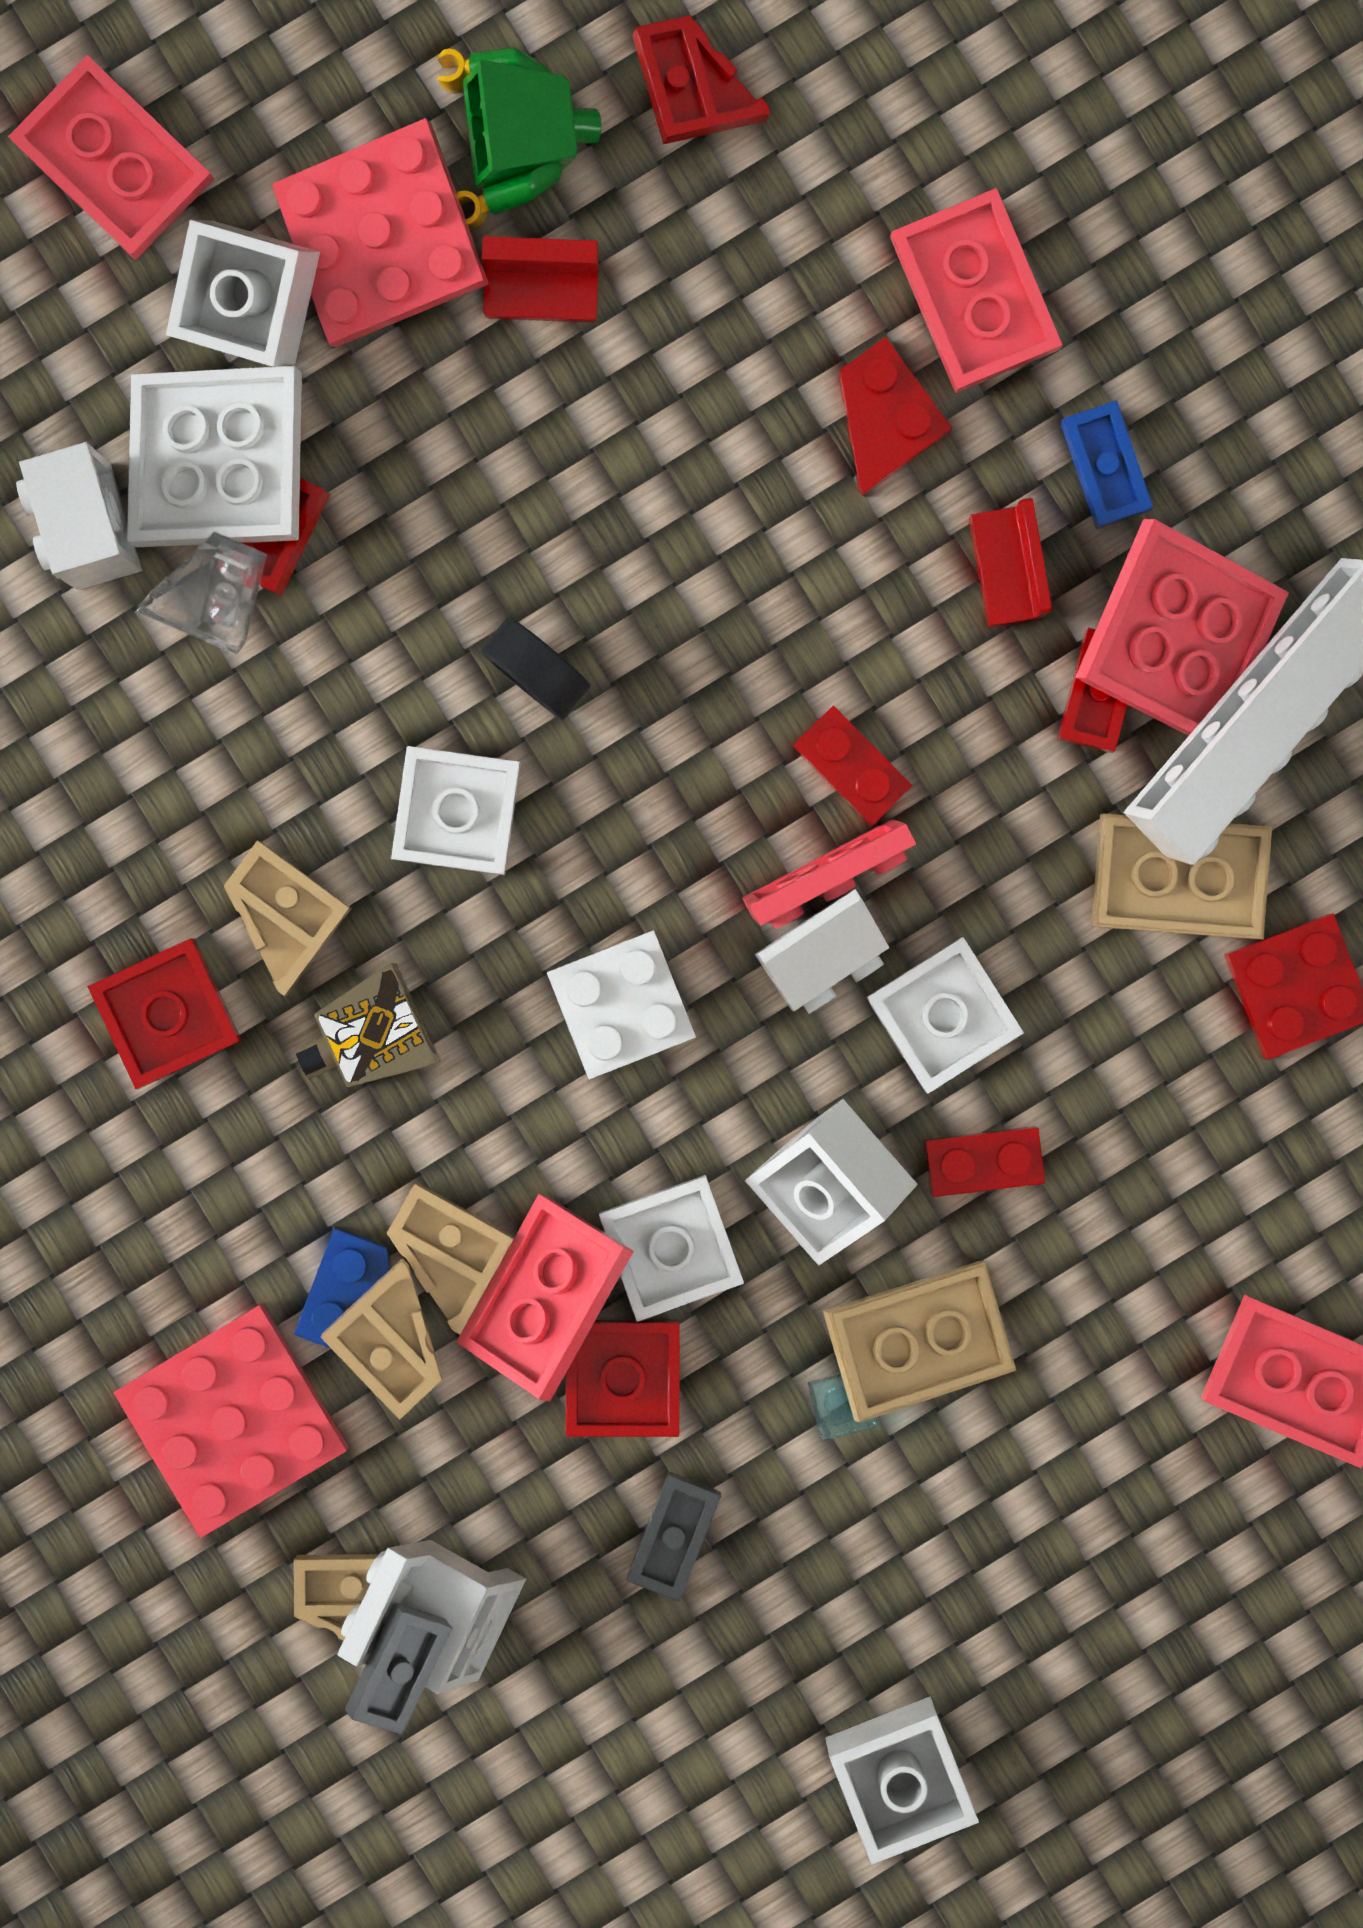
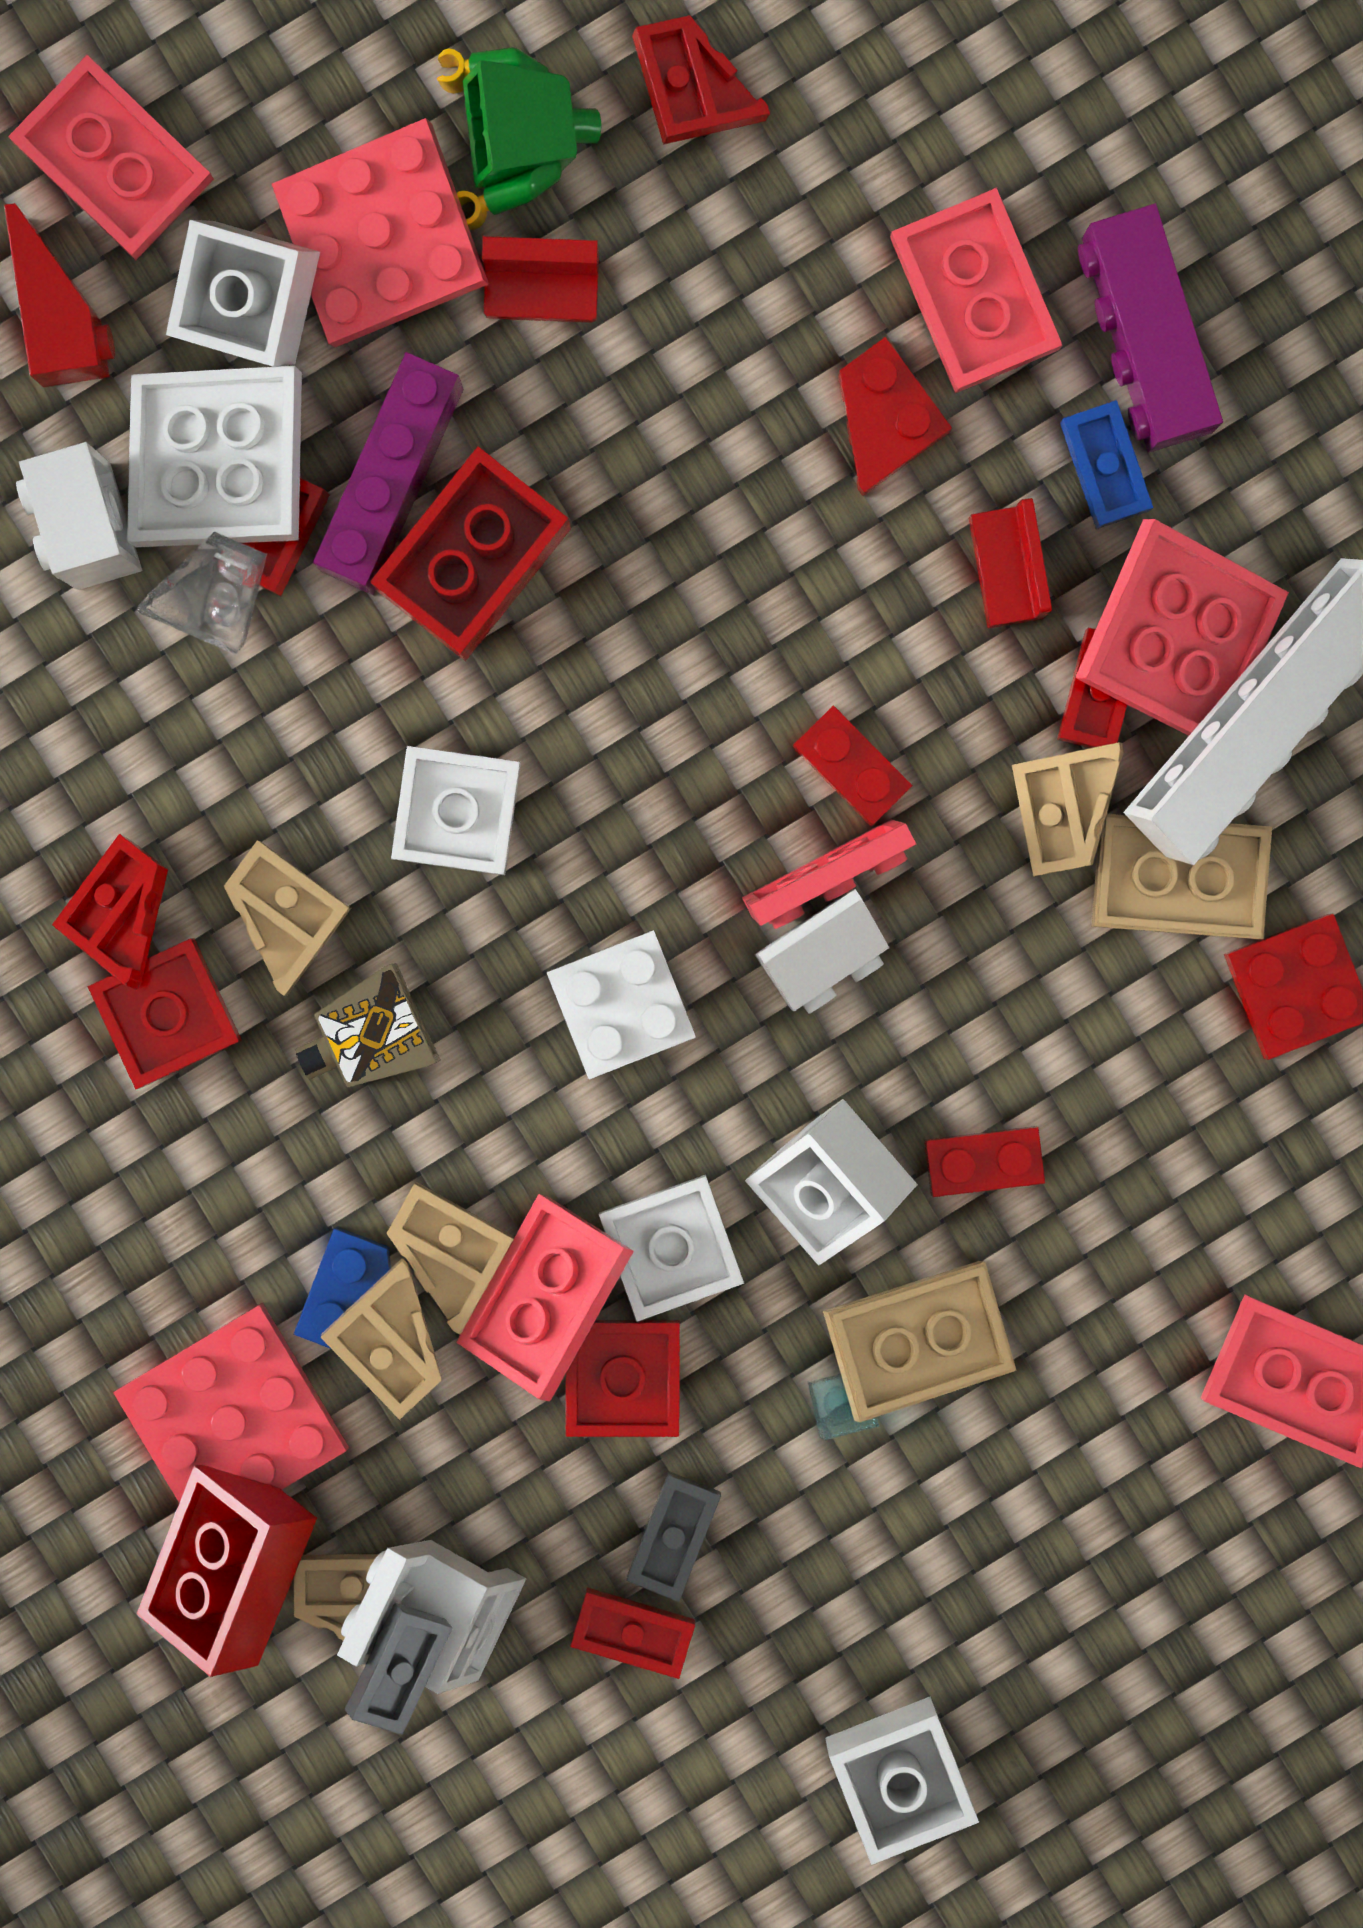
black tyre [480,617,591,720] -> none
white plate [866,937,1024,1094] -> none
none -> red slope [4,203,115,387]
none -> red wing [52,834,168,990]
none -> red slope [137,1465,317,1677]
none -> magenta brick [313,352,464,595]
none -> red brick [370,446,571,662]
none -> red plate [570,1587,695,1679]
none -> tan wing [1012,742,1124,876]
none -> magenta brick [1078,203,1223,453]

